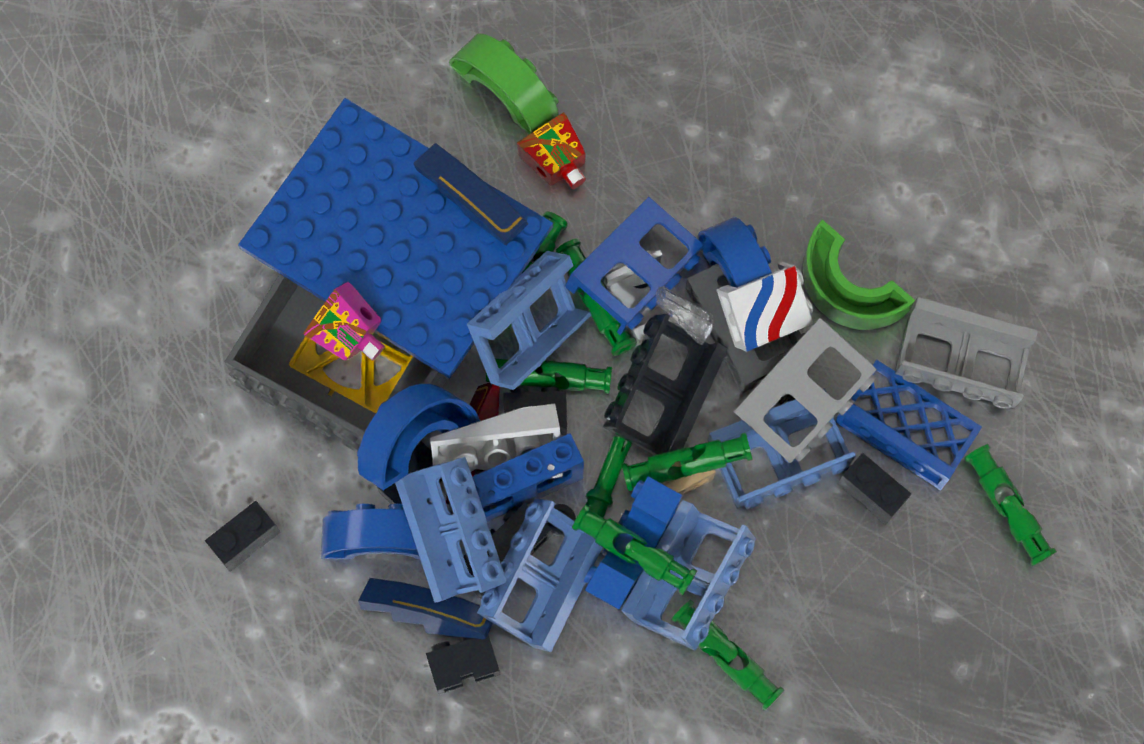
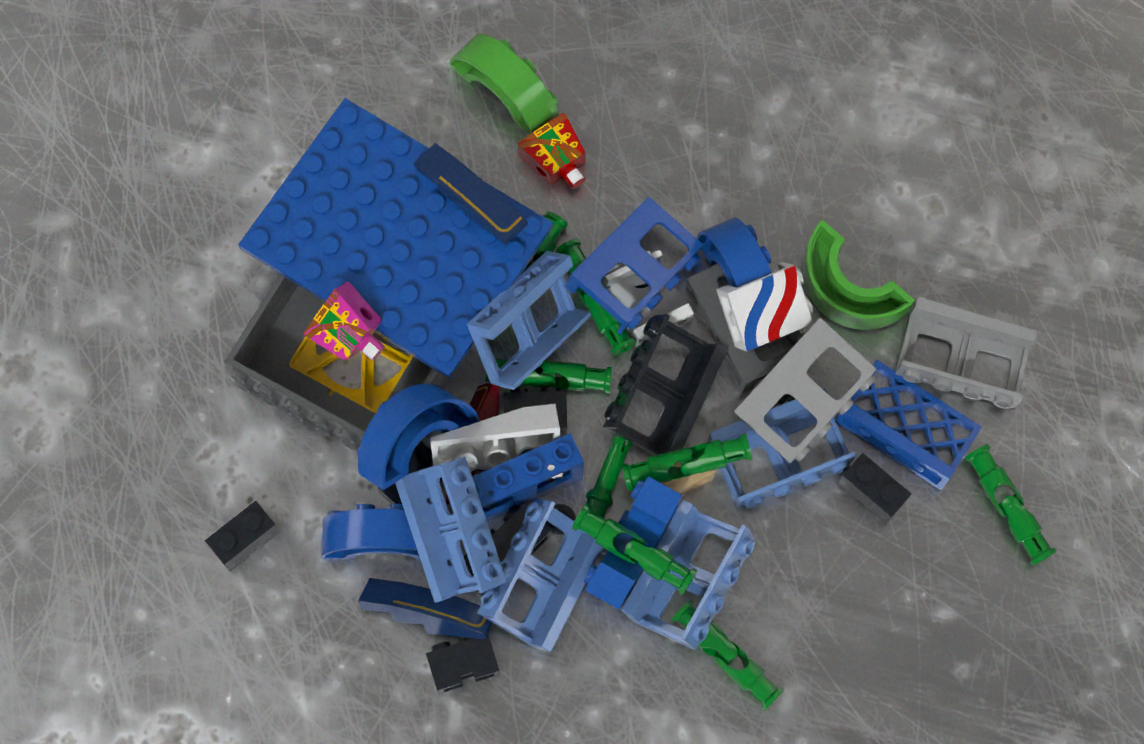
clear slope [656,287,714,345] -> none

